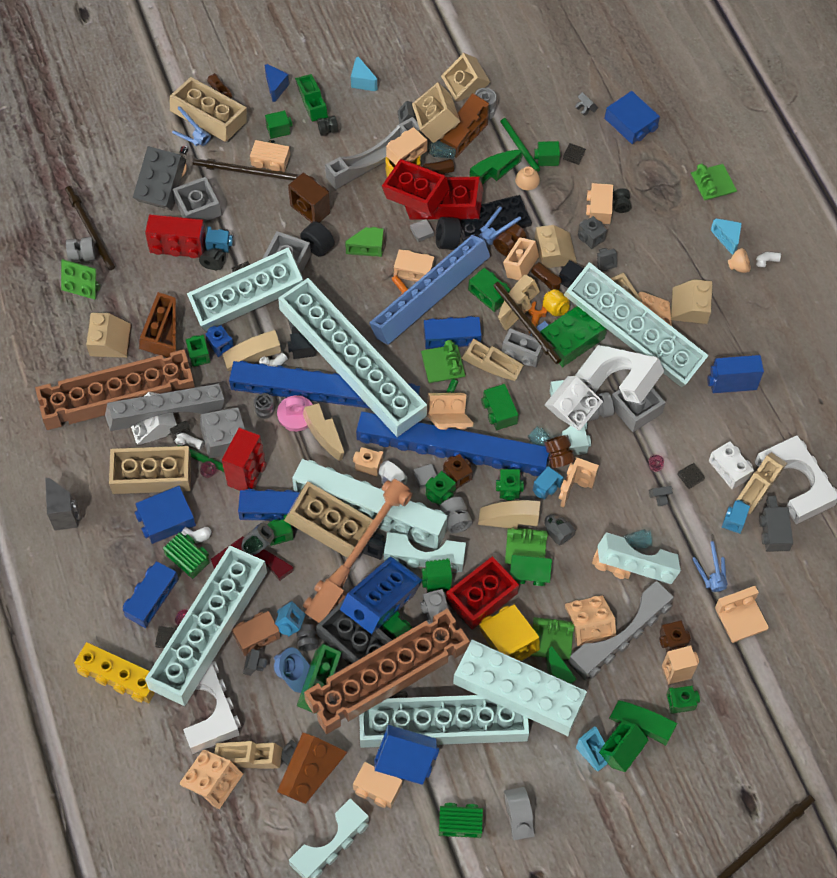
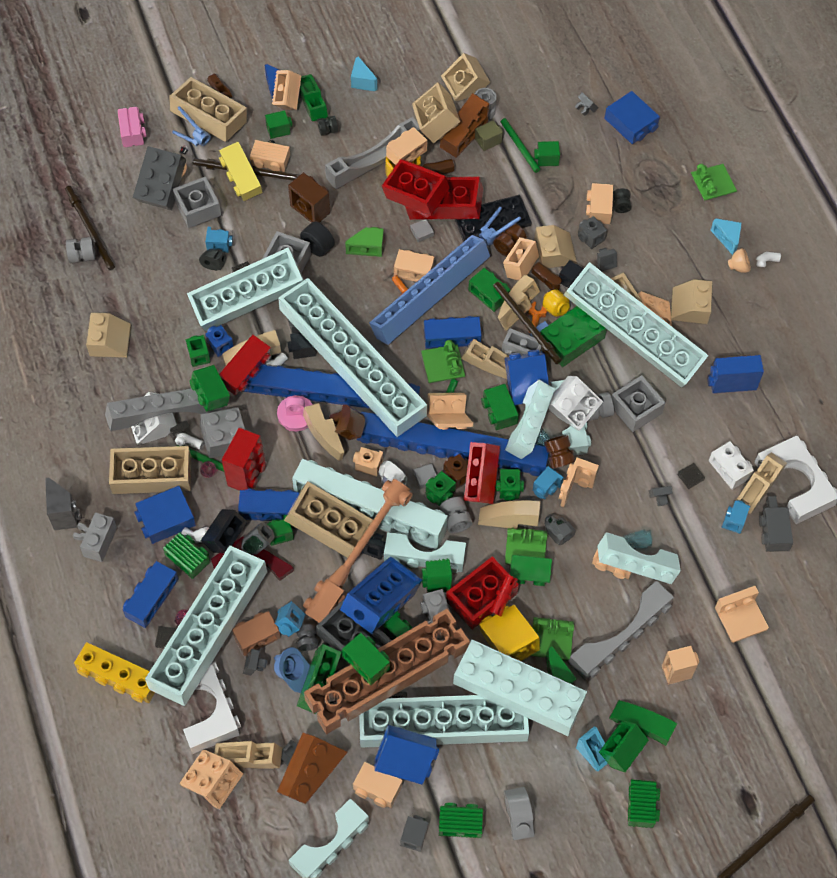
nougat brick [35,349,195,430] -> none
bright green hinge [61,259,101,300] -> none
dark orange wedge [139,292,176,358] -> none
red brick [145,214,206,258] -> none
flat silver wheel [254,393,274,419] -> none
dark grey tile [398,101,417,124] -> none
clear light blue cone [429,140,456,159] -> none
black tyre [436,217,461,250] -> none
green slope [470,149,522,185] -> none
light nougat brick [515,166,540,190] -> none
clear smoke tile [563,143,586,165] -> none
light nougat bracket [565,596,616,646] -> none
white arch [575,345,664,404] -> none
clear pink hinge [648,455,664,472] -> none
reddish brown brick [659,620,691,652] -> none
green brick [666,685,700,714] -> none
medium blue plant [692,541,728,592] -> none
none -> light grey brick [73,513,117,562]
none -> bright pink brick [118,107,146,147]
none -> green brick [190,365,230,412]
none -> black brick [200,509,247,553]
none -> light yellow brick [219,142,263,201]
none -> red brick [219,334,271,396]
none -> light nougat brick [272,70,301,110]
none -> reddish brown brick [329,405,365,440]
none -> green brick [342,633,390,685]
none -> dark grey brick [400,815,429,852]
none -> red brick [464,442,500,504]
none -> olive brick [475,120,503,151]
none -> red pin [490,574,518,617]
none -> blue brick [504,350,549,405]
none -> light aqua arch [505,380,555,459]
none -> green brick [628,779,660,828]

